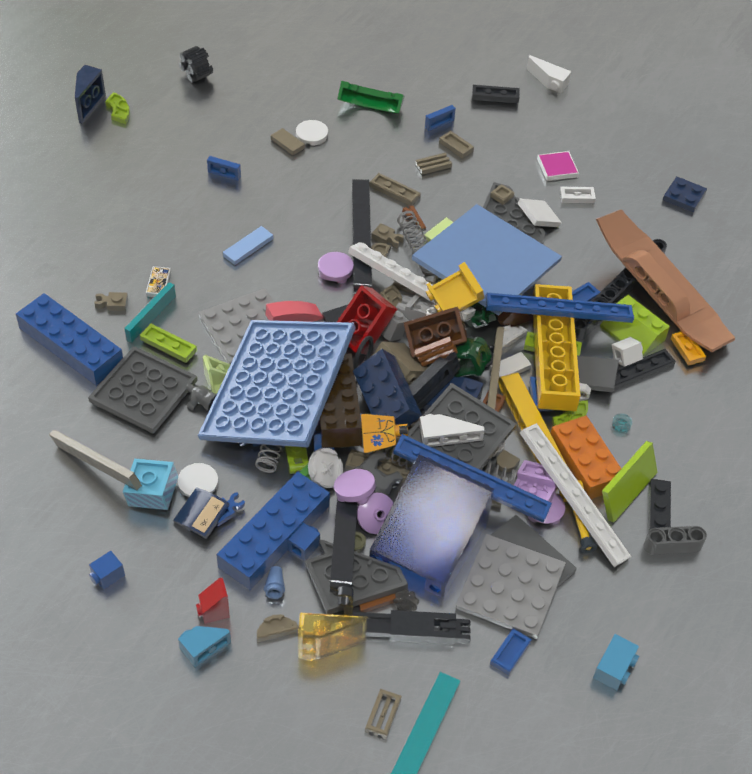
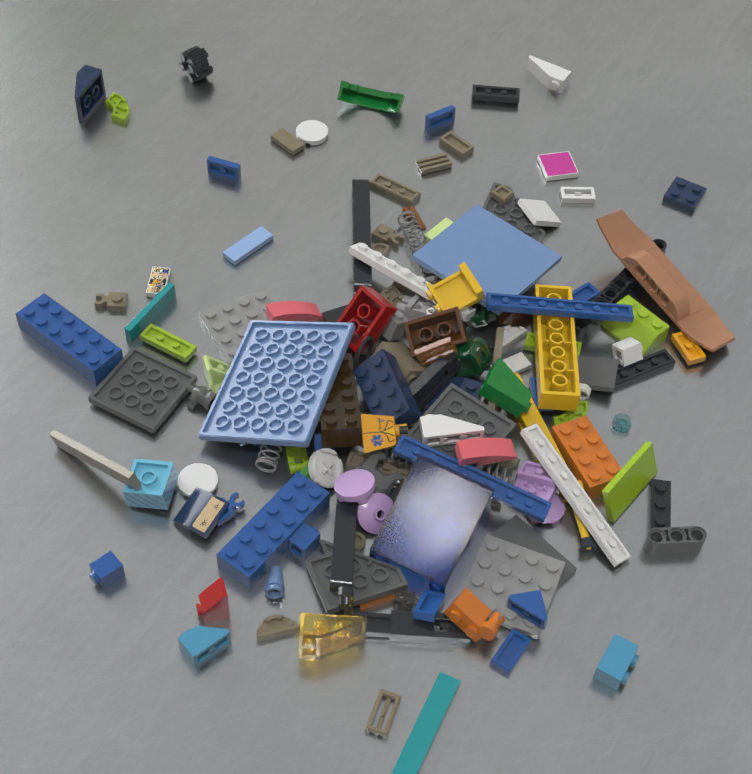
lavender tile [318,252,354,284] -> none
none -> blue tile [413,589,446,623]
none -> orange hinge [443,587,505,643]
none -> coral slope [454,437,517,466]
none -> green slope [478,357,533,418]
none -> blue slope [507,590,548,630]

